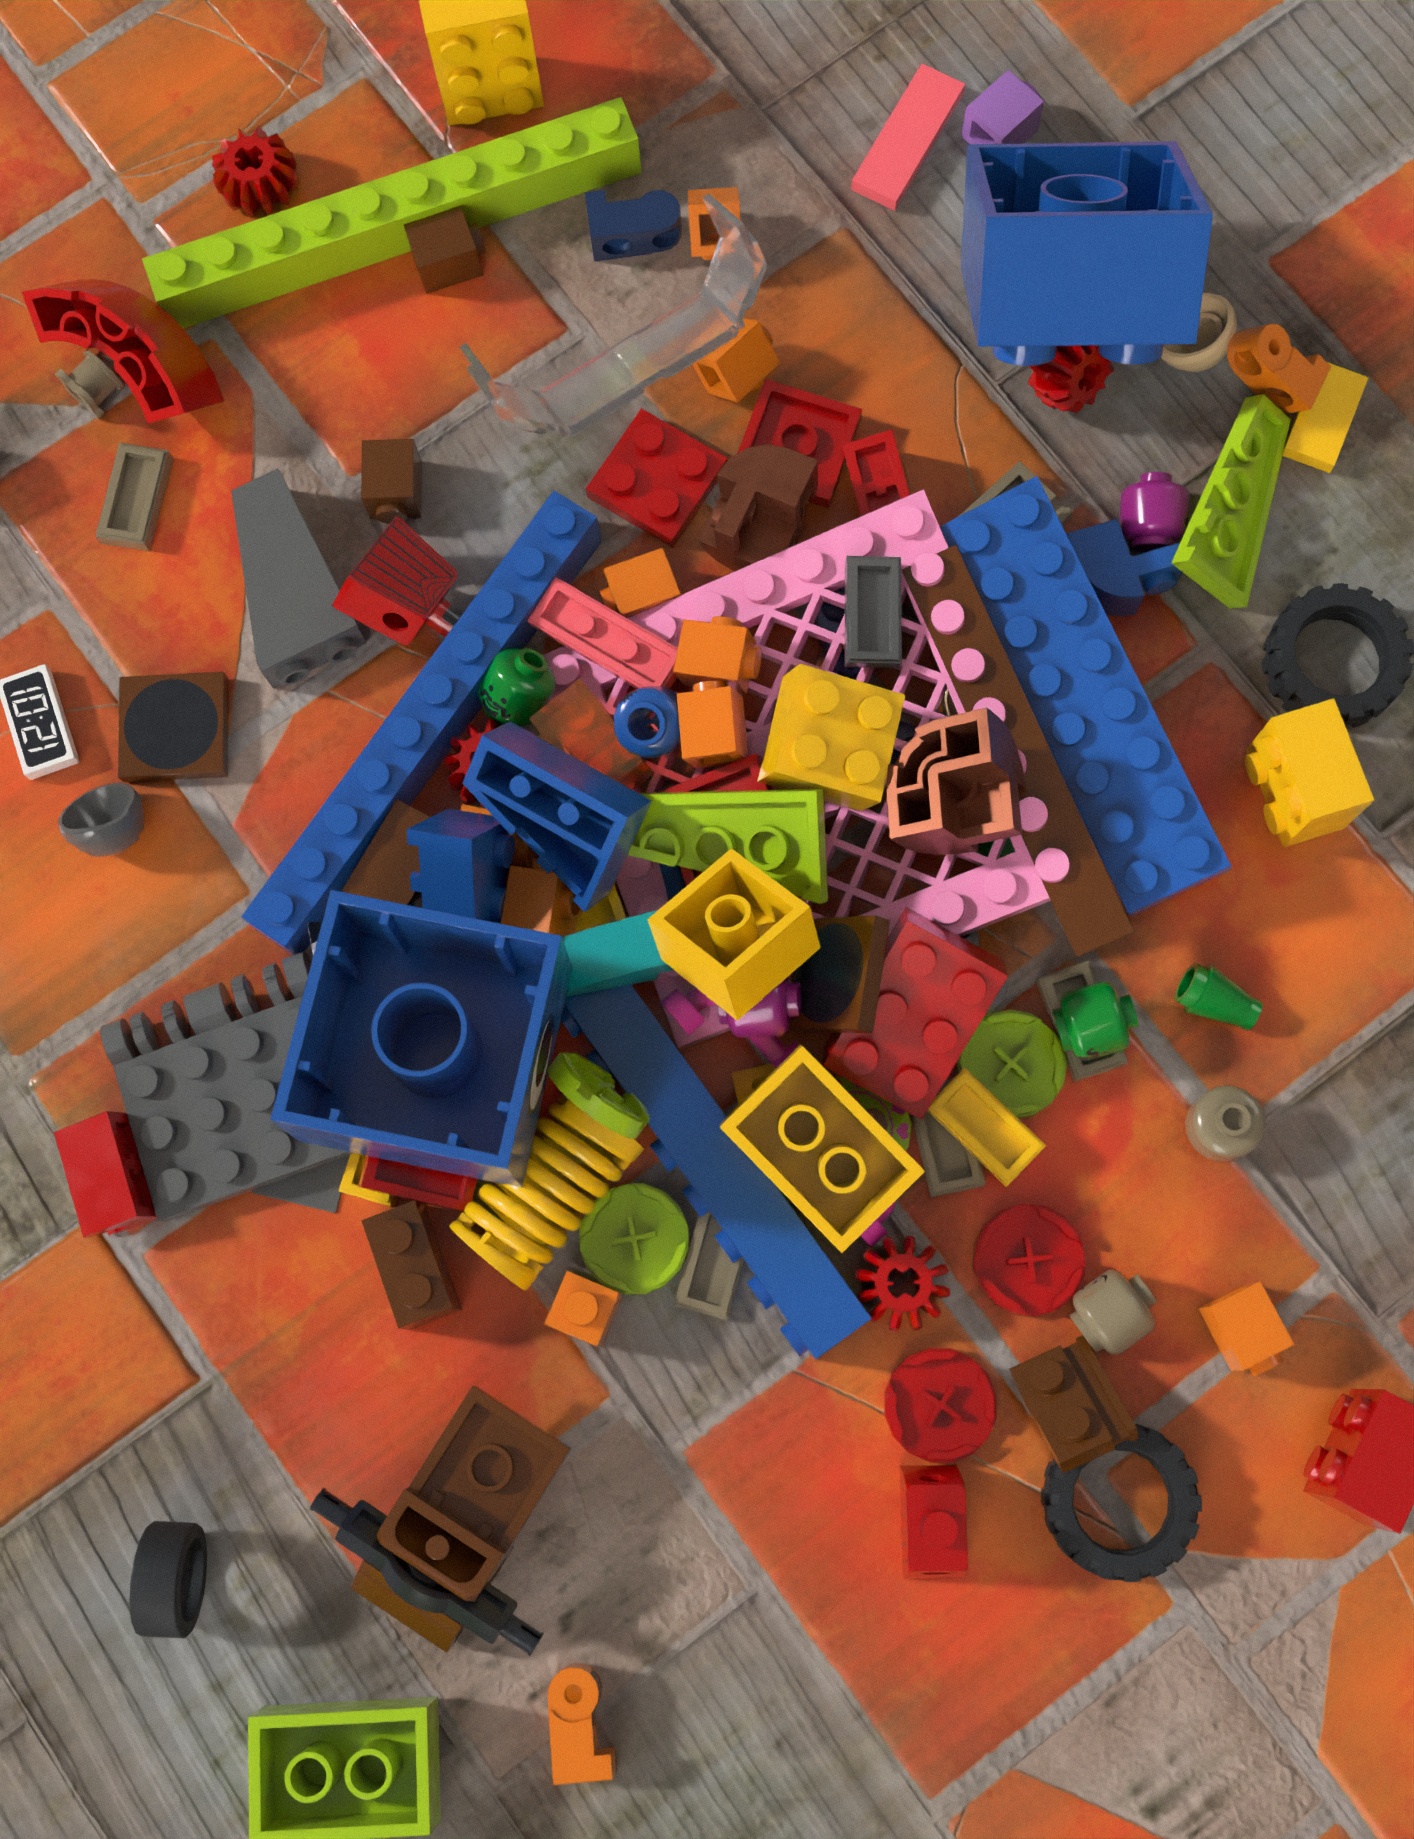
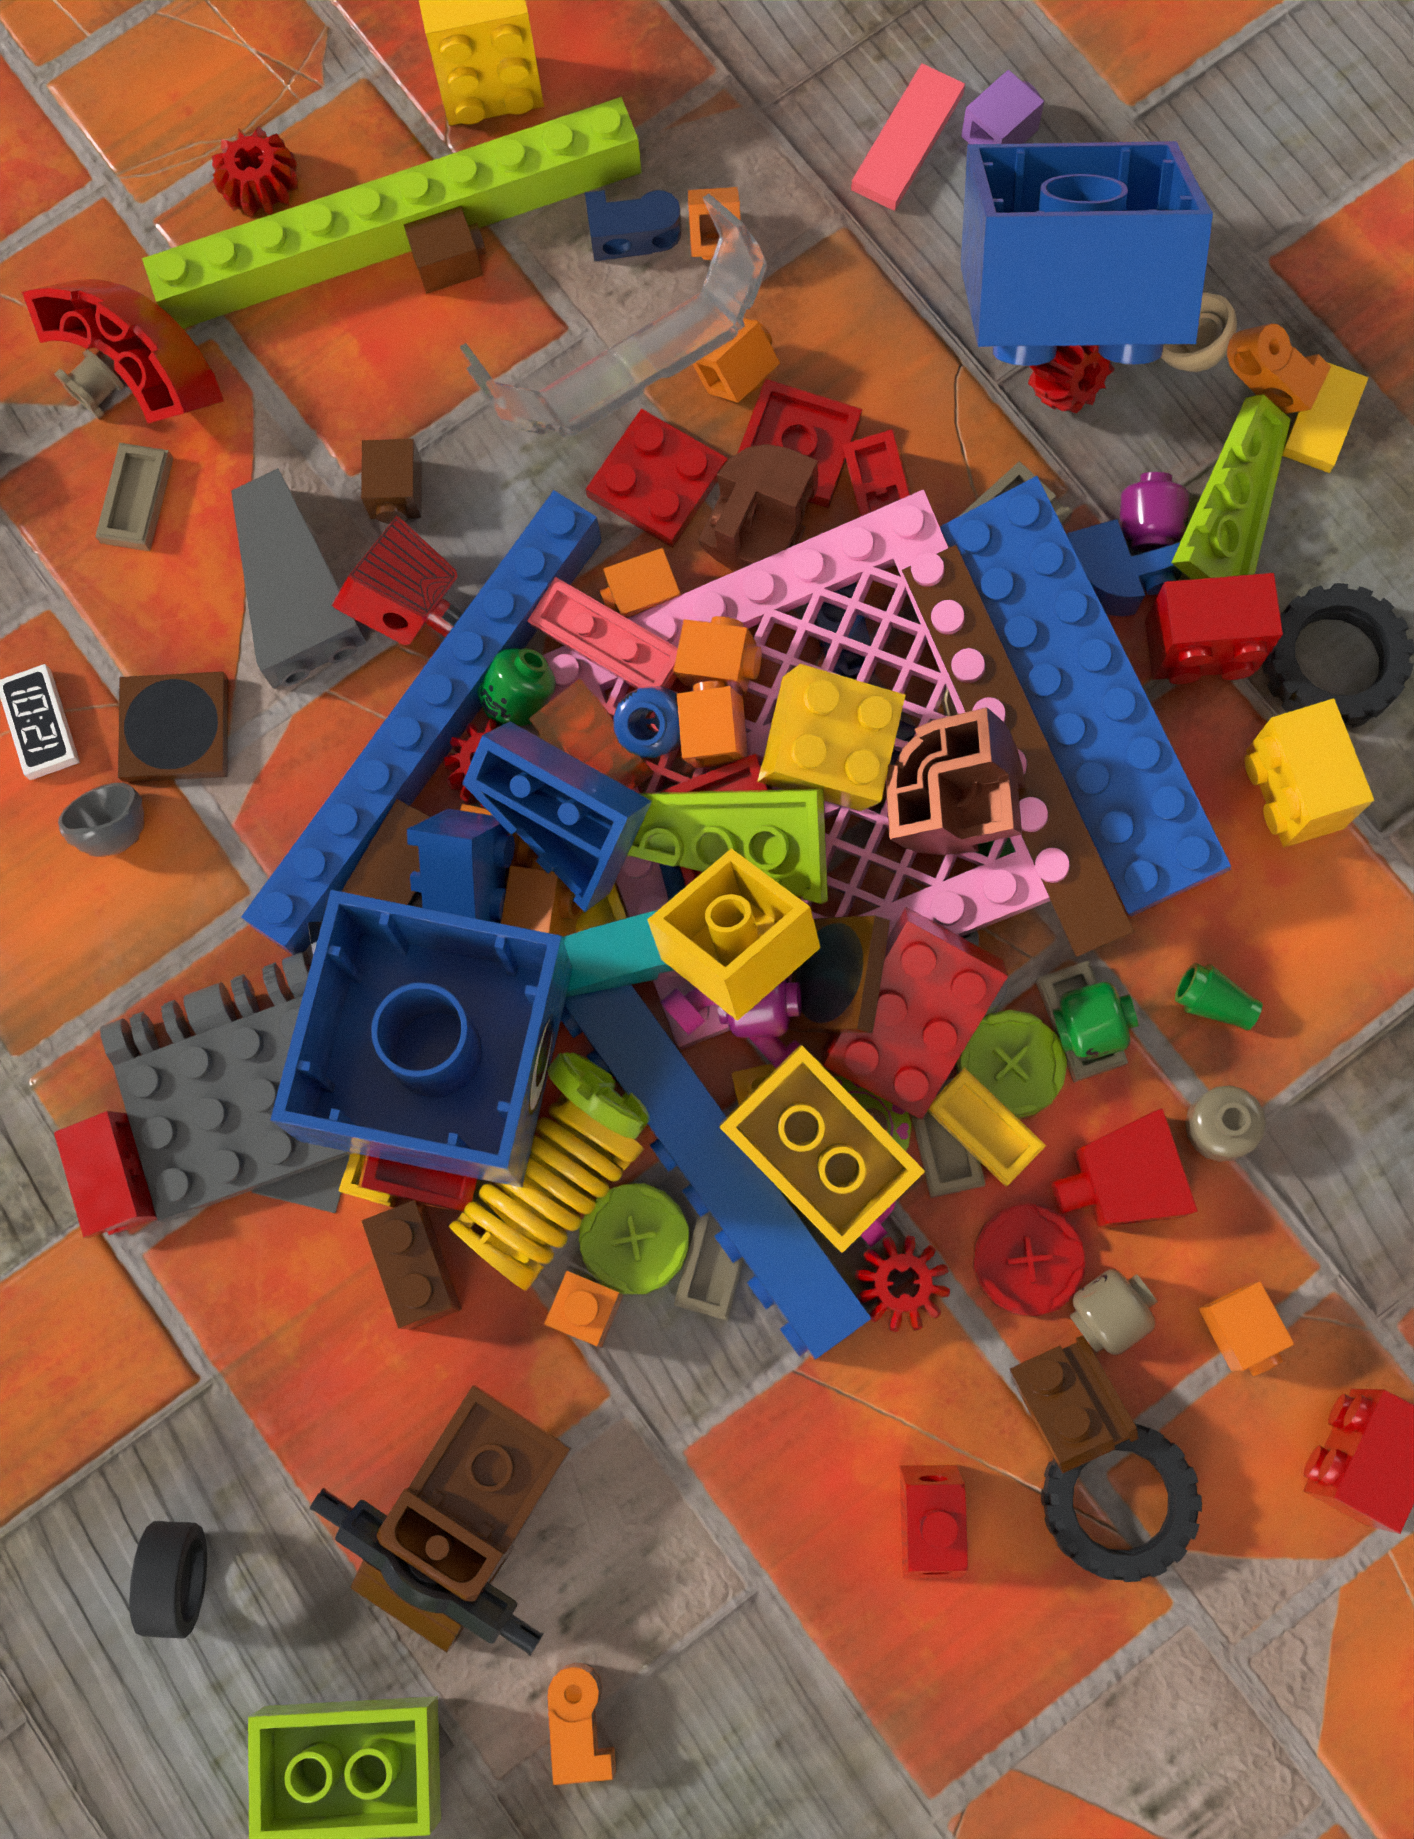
dark grey tile [845,556,902,668] -> none
red tile [884,1348,997,1463] -> none
none -> red torso [1052,1108,1198,1227]
none -> red brick [1145,573,1283,684]

